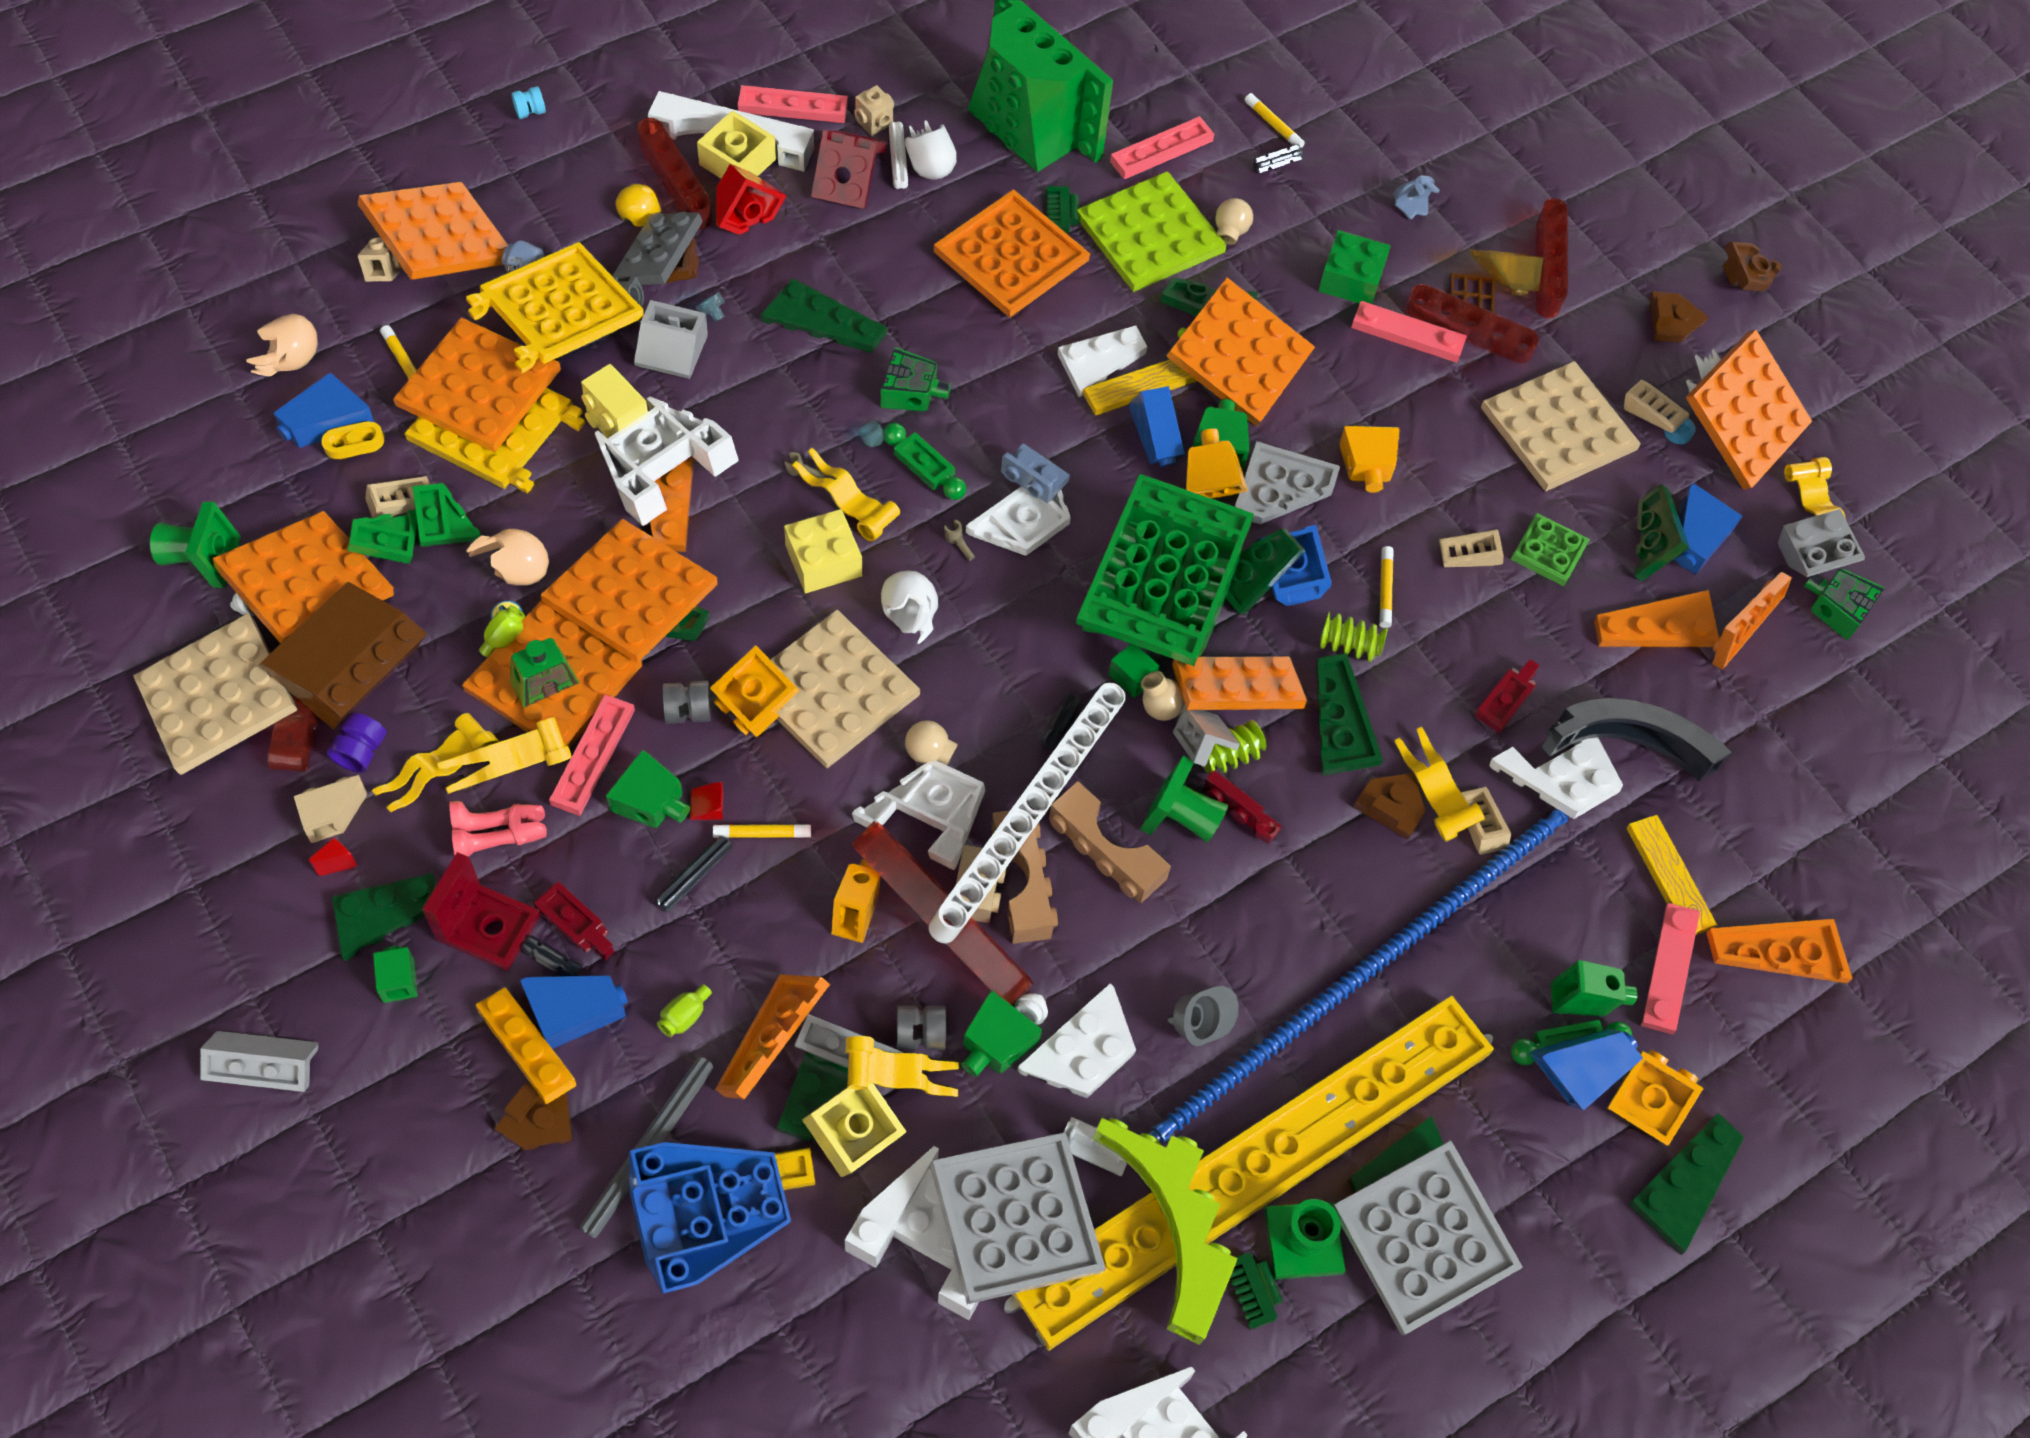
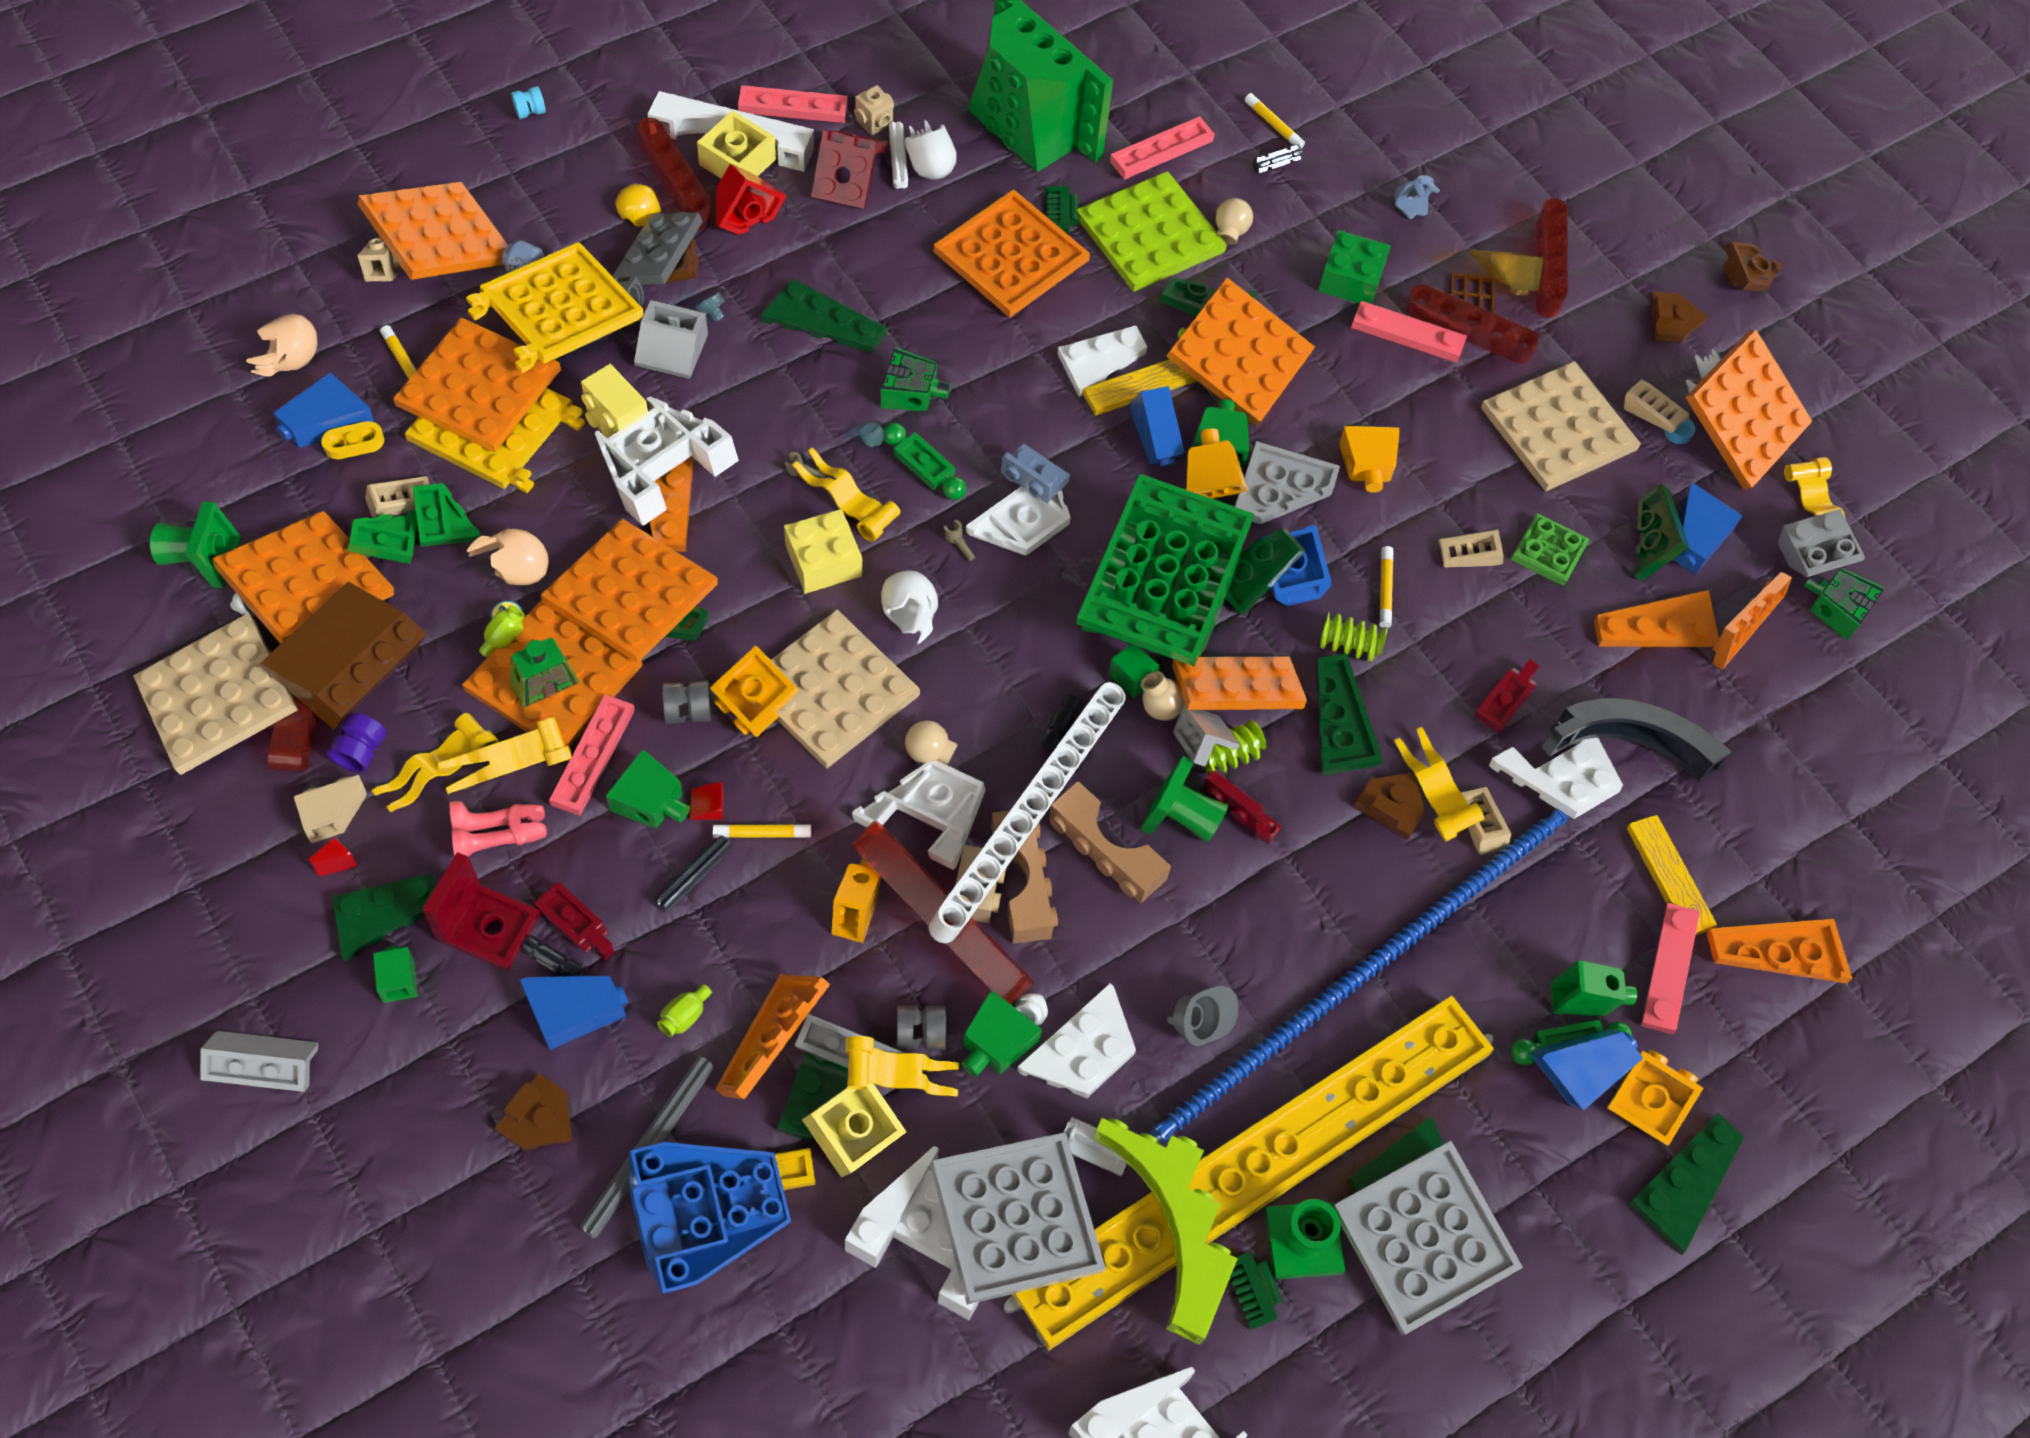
light orange plate [476,987,577,1104] -> none

